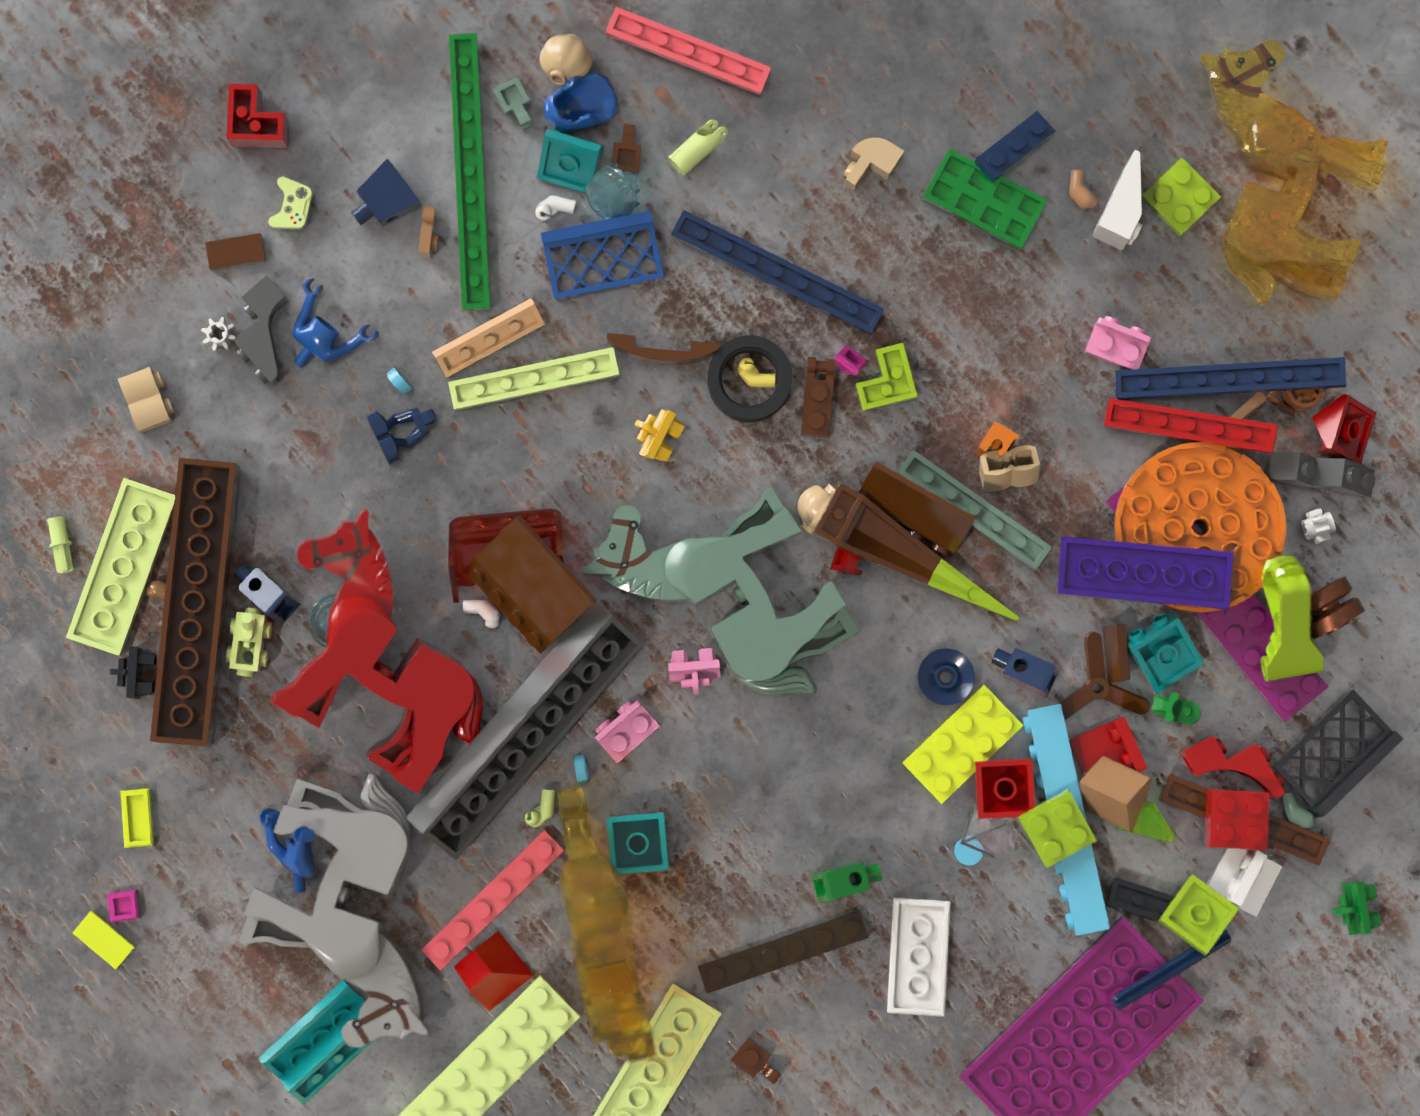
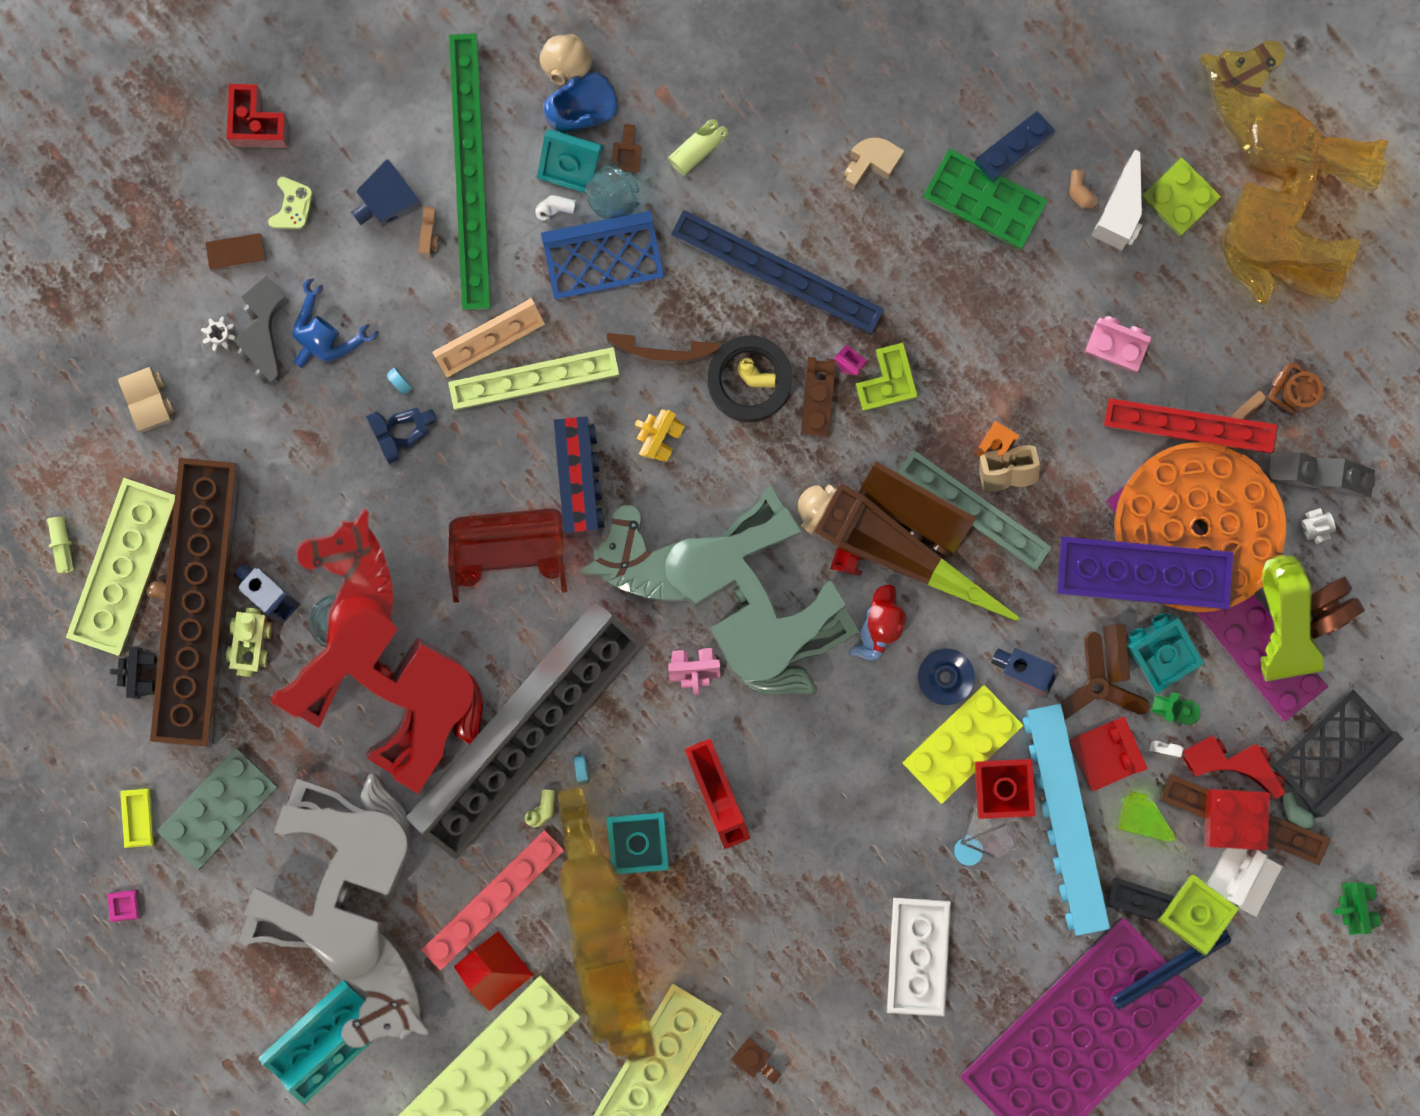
neon yellow tile [73,911,136,970] -> none
blue piece [259,808,315,893] -> none
white arm [463,600,501,628] -> none
reddish brown slope [464,515,597,654] -> none
sand green plate [493,77,533,131] -> none
bright pink bracket [594,700,660,764] -> none
coral plate [606,7,771,96] -> none
dark brown plate [698,910,869,994] -> none
green torso [811,862,882,902] -> none
lime plate [1018,789,1097,868] -> none
medium nougat slope [1079,756,1153,832] -> none
dark blue plate [1115,357,1346,400] -> none
red slope [1311,394,1377,465] -> none
none -> sand green plate [157,748,278,870]
none -> dark blue brick [554,416,605,538]
none -> red arch [684,738,751,850]
none -> red hair [849,585,907,661]
none -> white tile [1149,741,1183,758]

